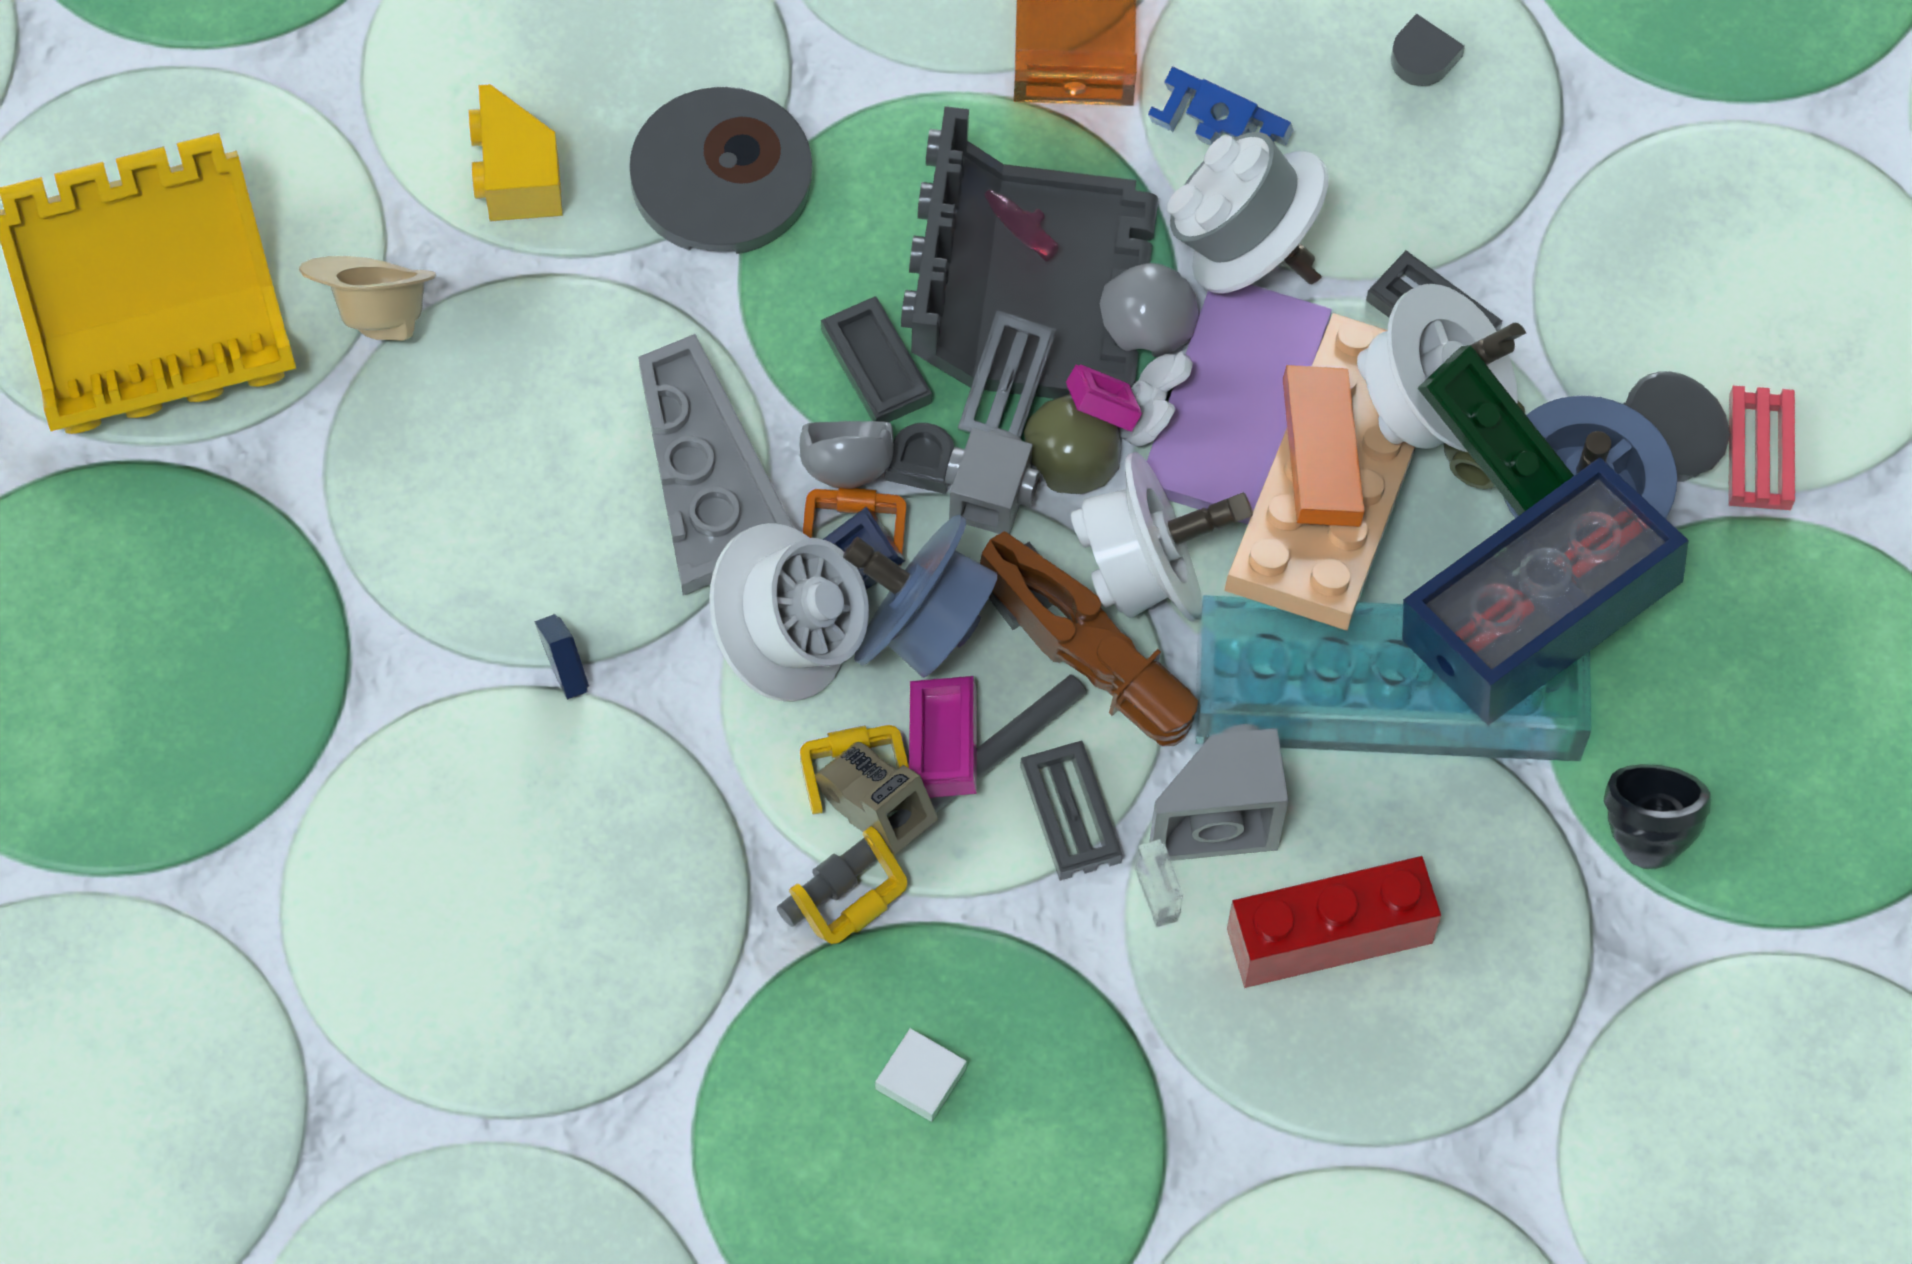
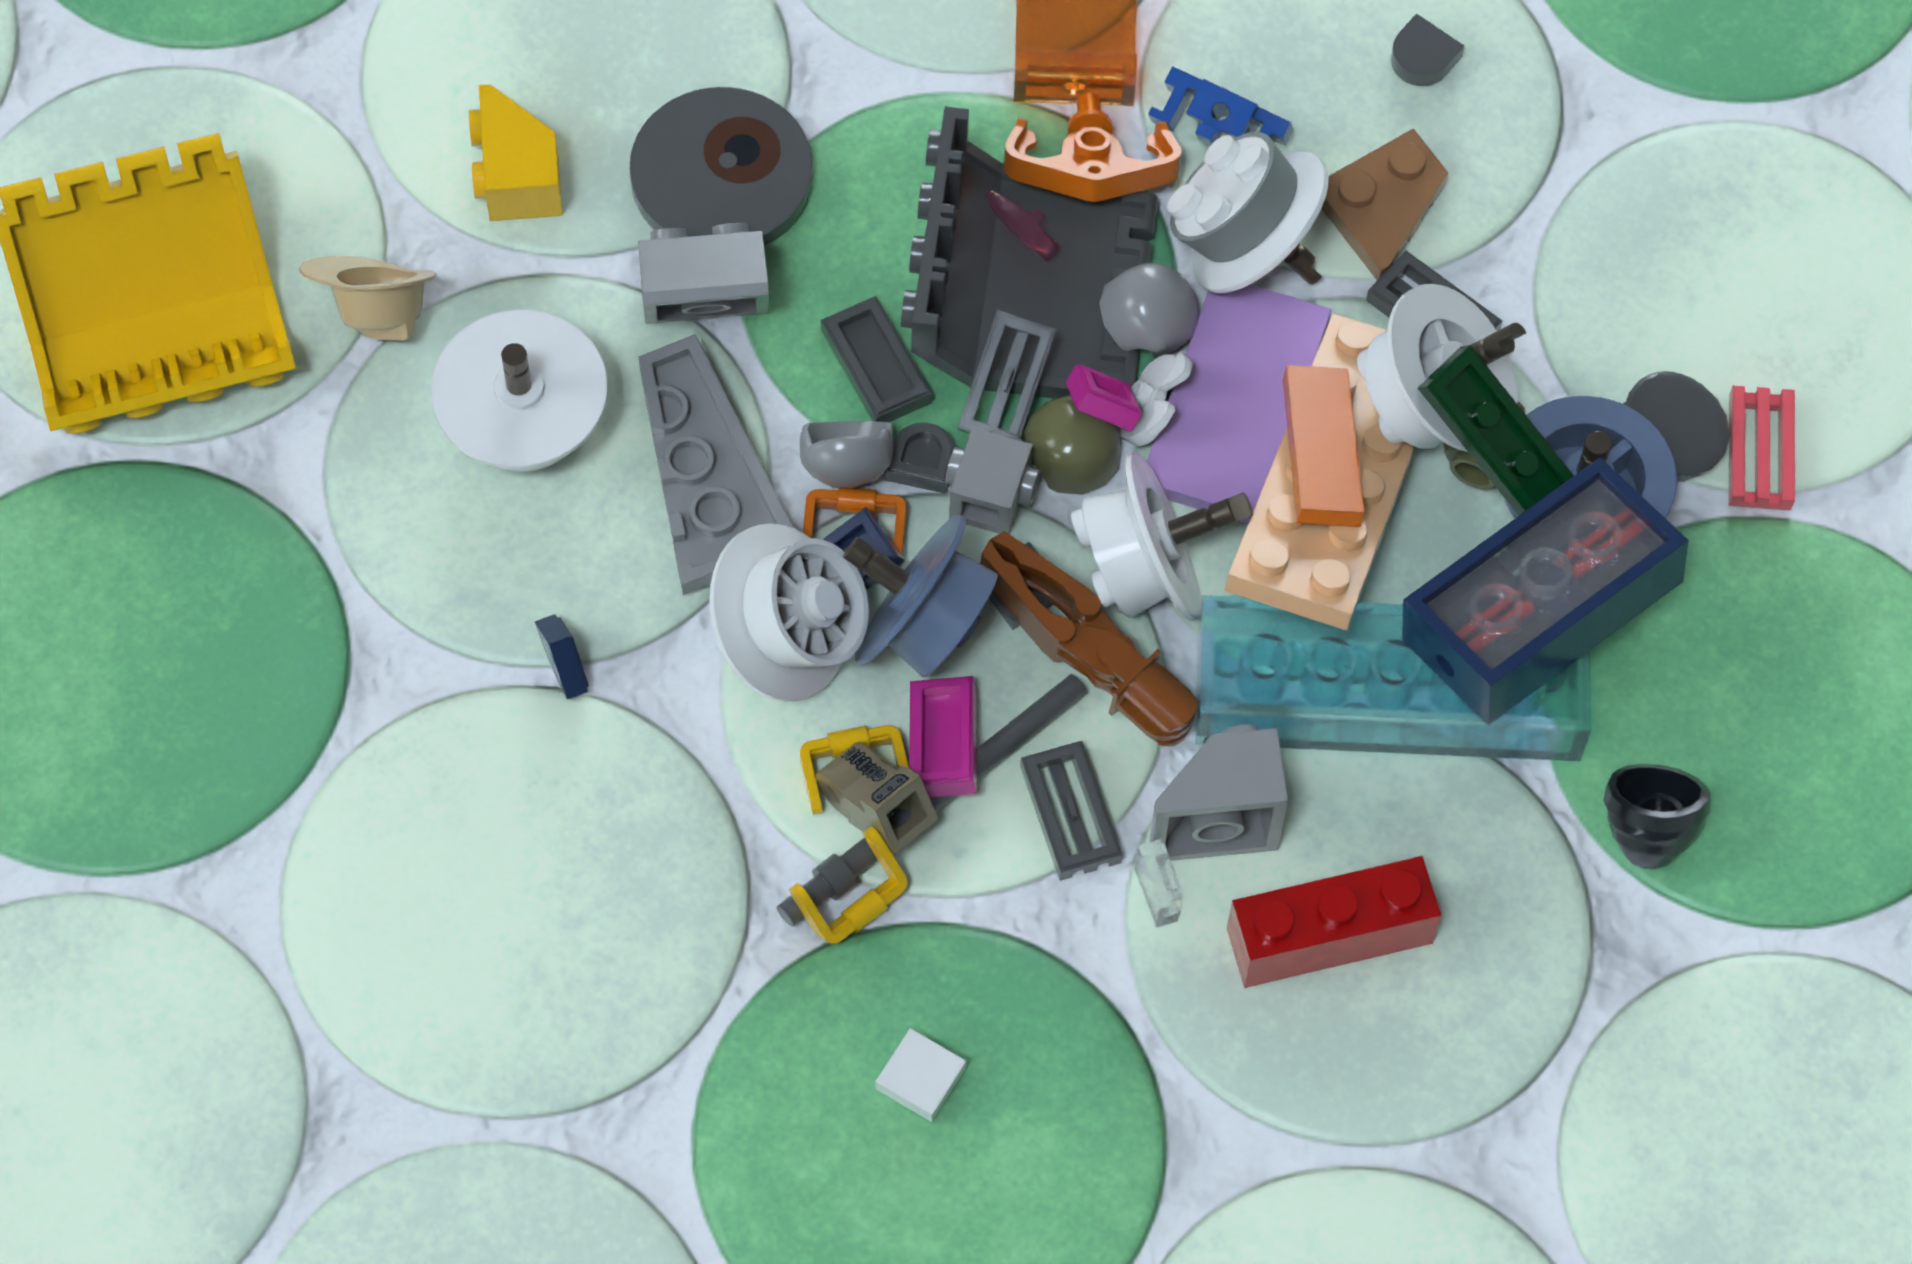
none -> white piece [431,310,608,472]
none -> light grey slope [638,223,769,324]
none -> orange piece [1003,93,1182,202]
none -> medium nougat wing [1321,128,1448,280]

